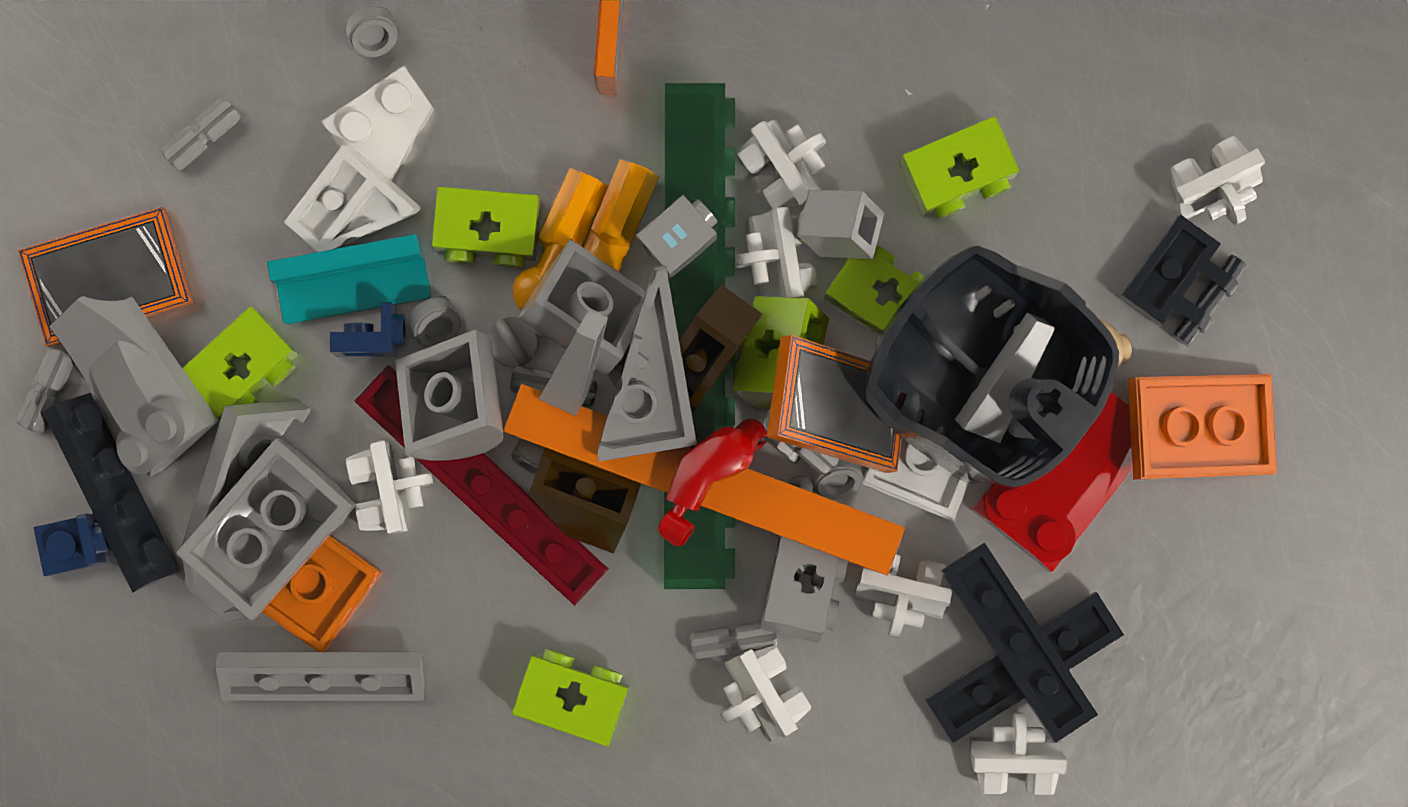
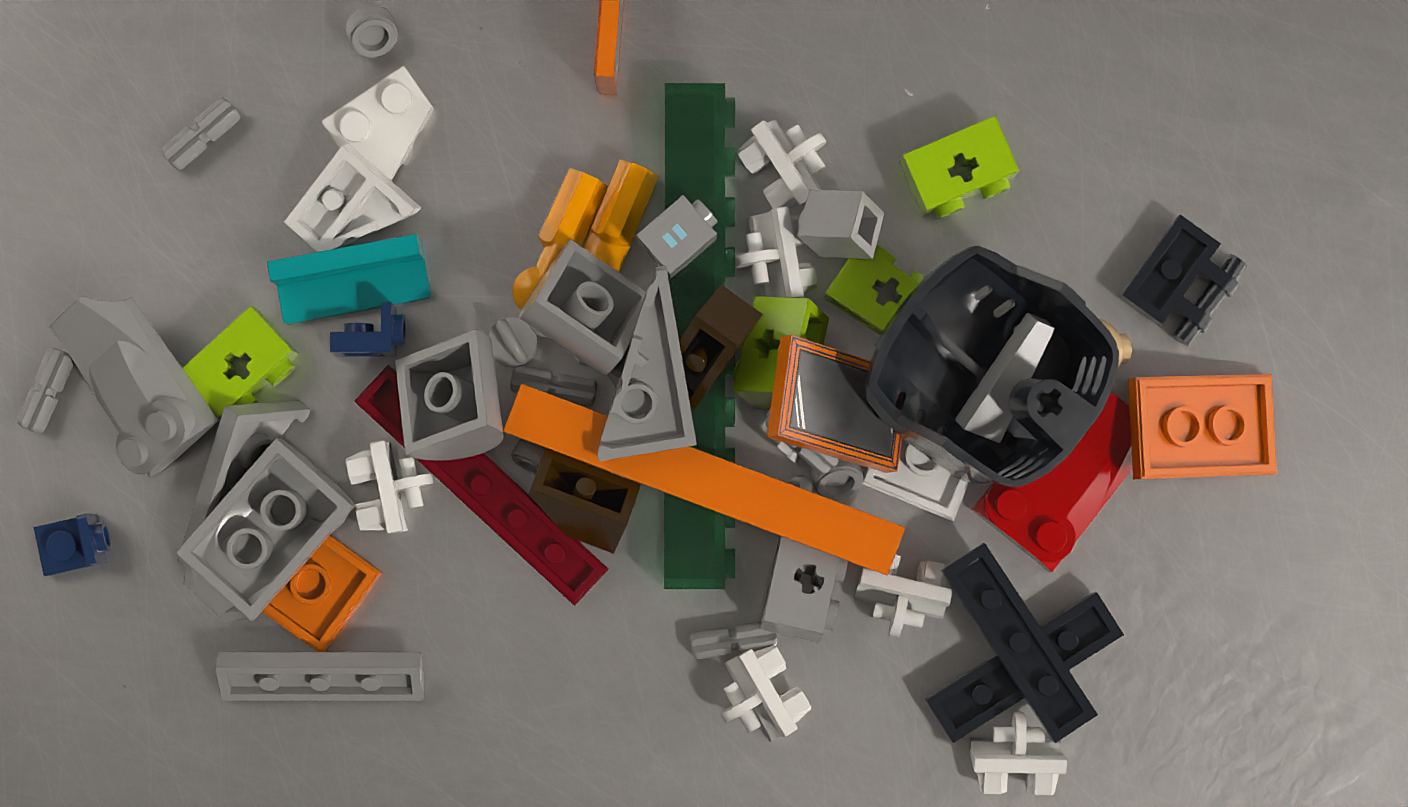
tile [18,207,194,347] -> none
black plate [43,392,180,593] -> none
light grey tile [409,295,461,348] -> none
lime brick [432,187,541,268] -> none
lime brick [512,648,629,747] -> none
light grey piece [539,309,608,416] -> none
red arm [658,418,767,546] -> none
white hips [1170,136,1265,225] -> none

